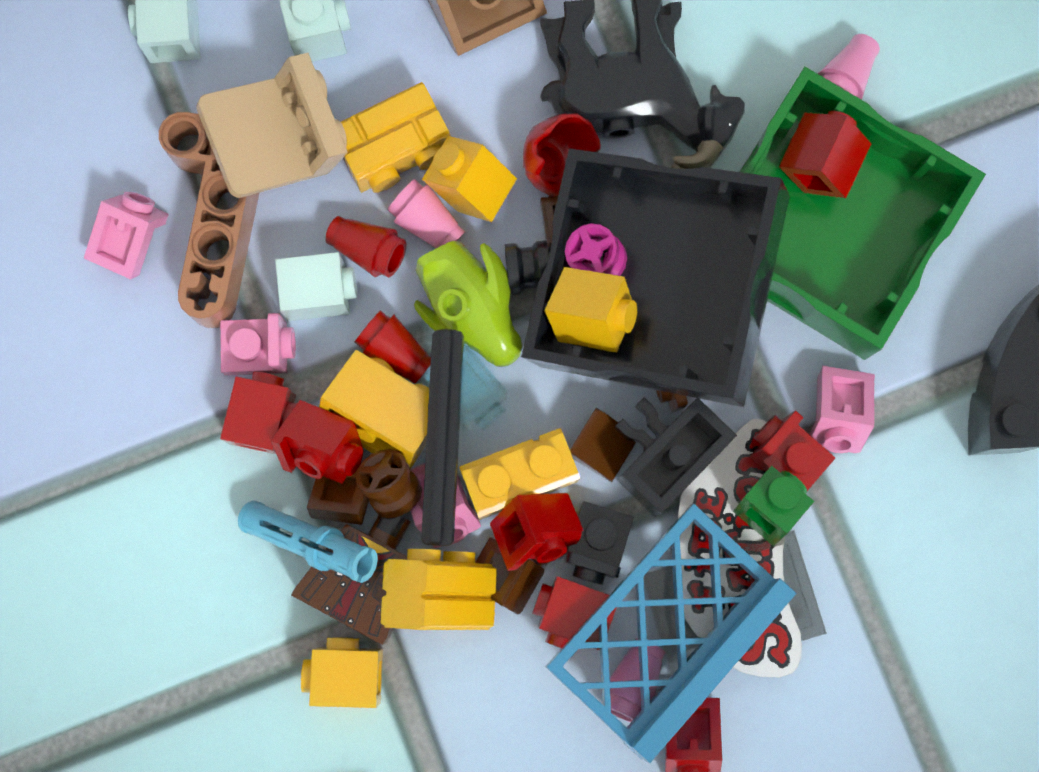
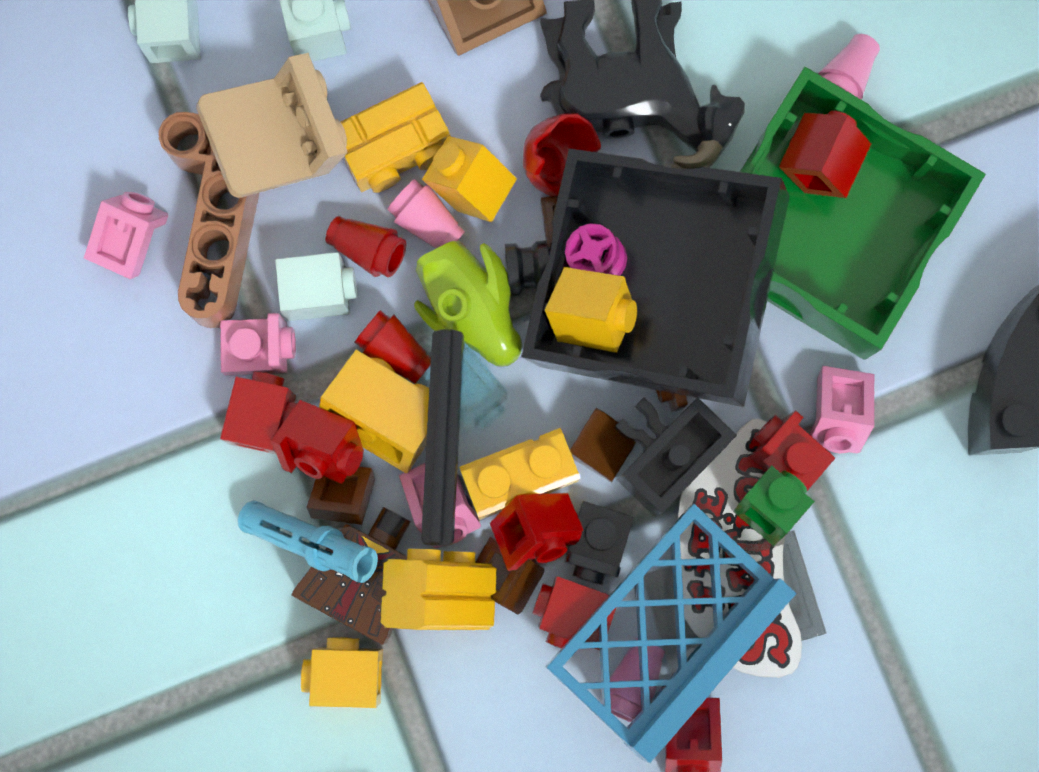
reddish brown wheel [355,449,422,518] -> none

